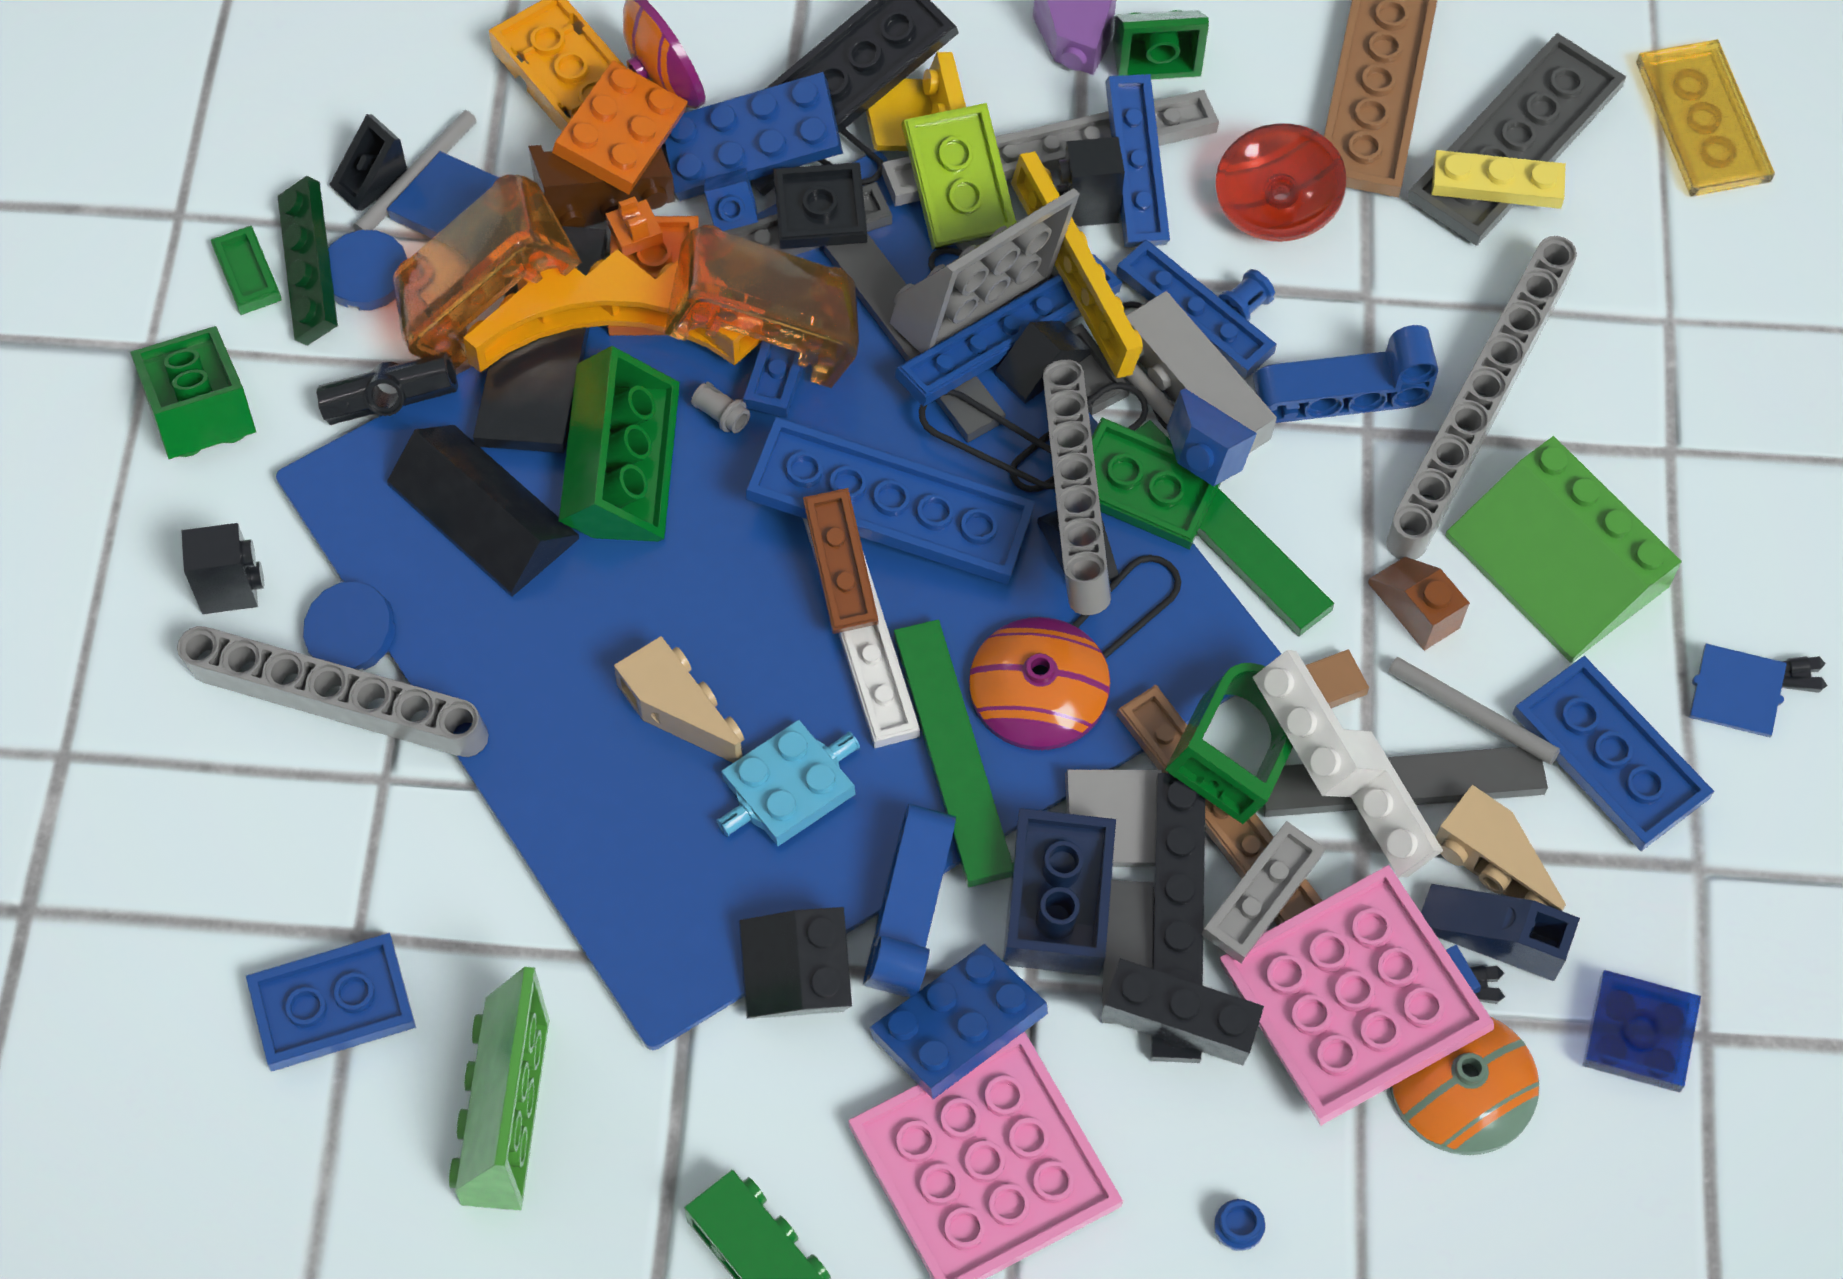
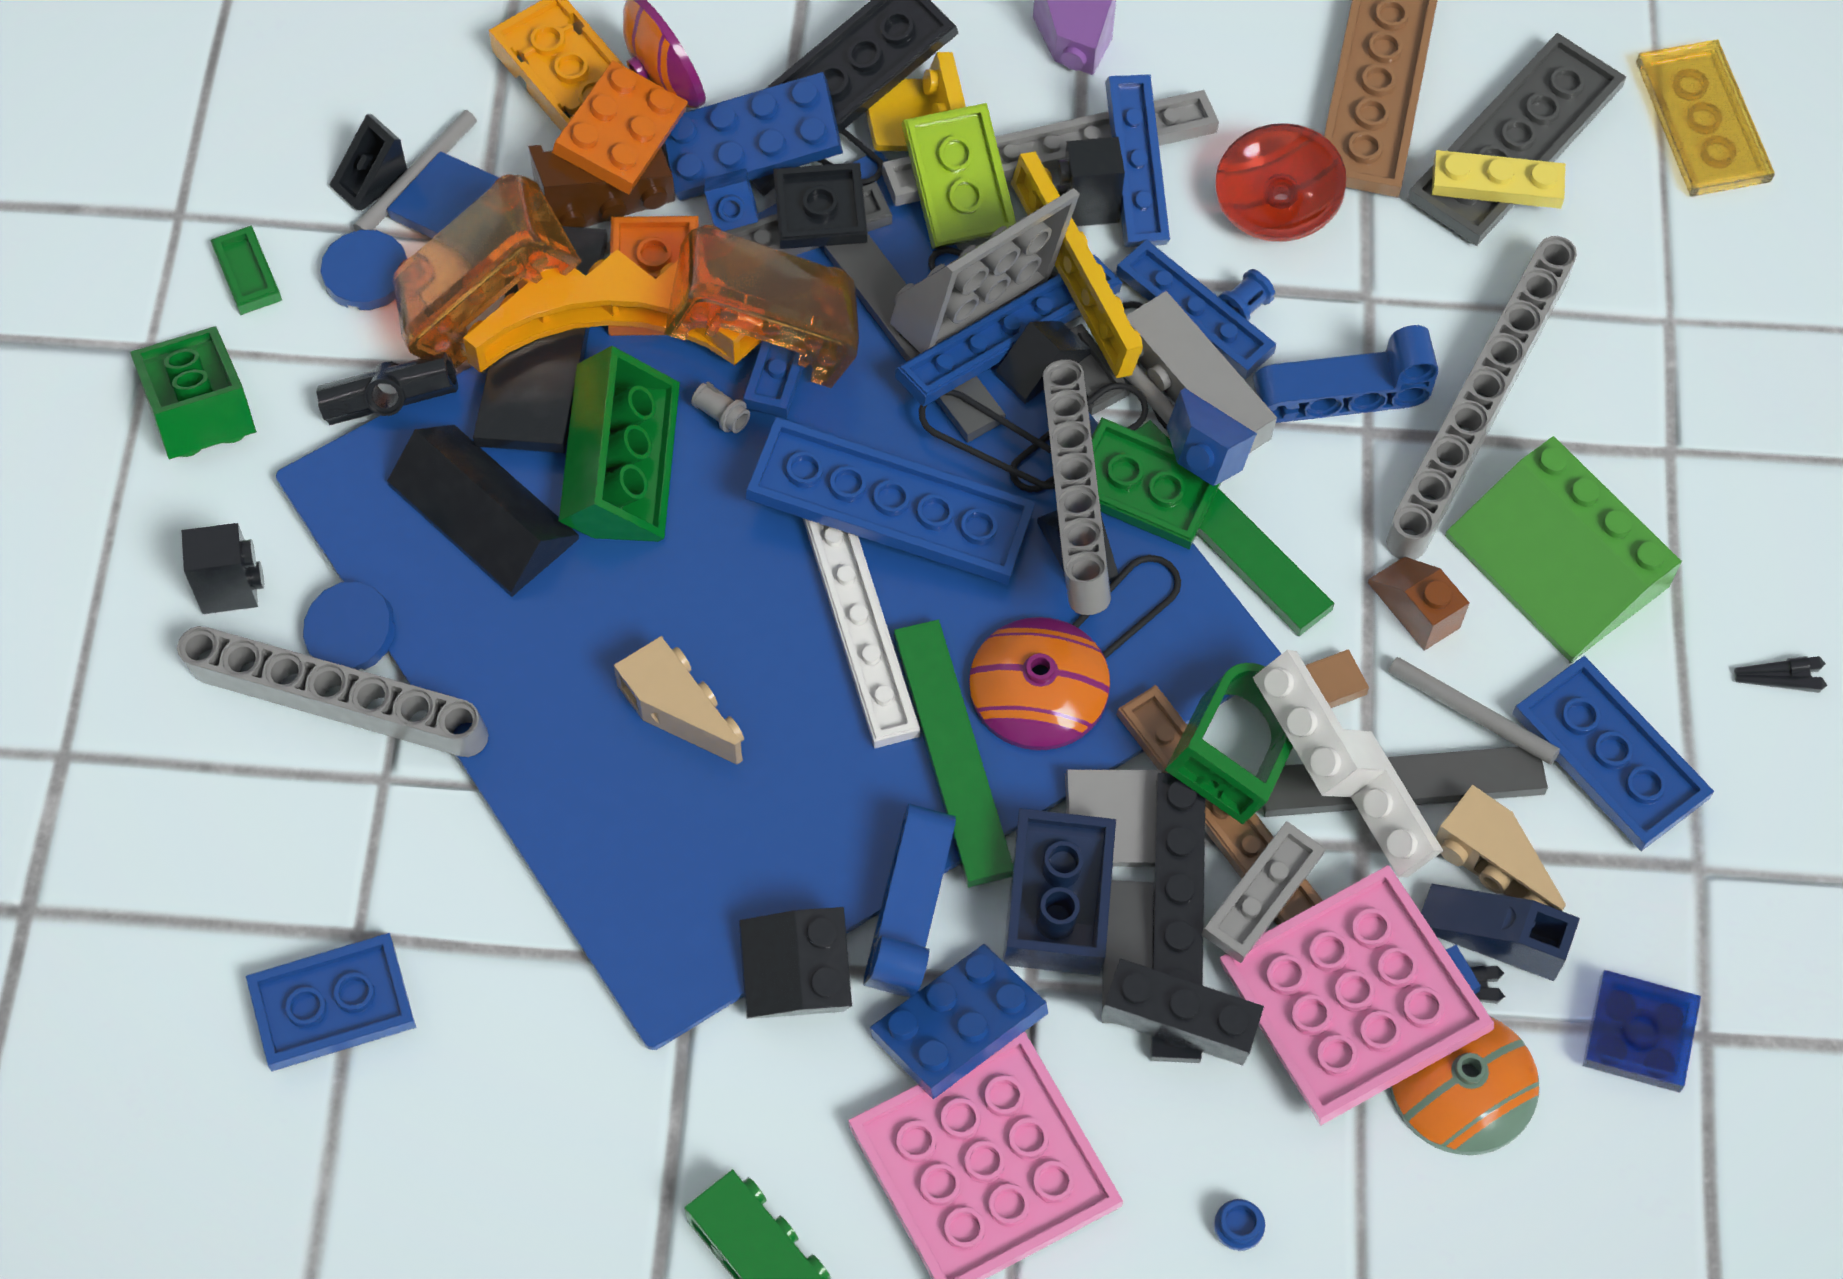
dark green plate [277,176,338,346] -> none
bright green slope [449,967,550,1211] -> none
orange tile [605,196,663,256] -> none
medium azure plate [716,720,860,846] -> none
dark orange tile [803,488,879,634] -> none
green slope [1113,10,1209,80] -> none
blue piece [1689,643,1787,738] -> none

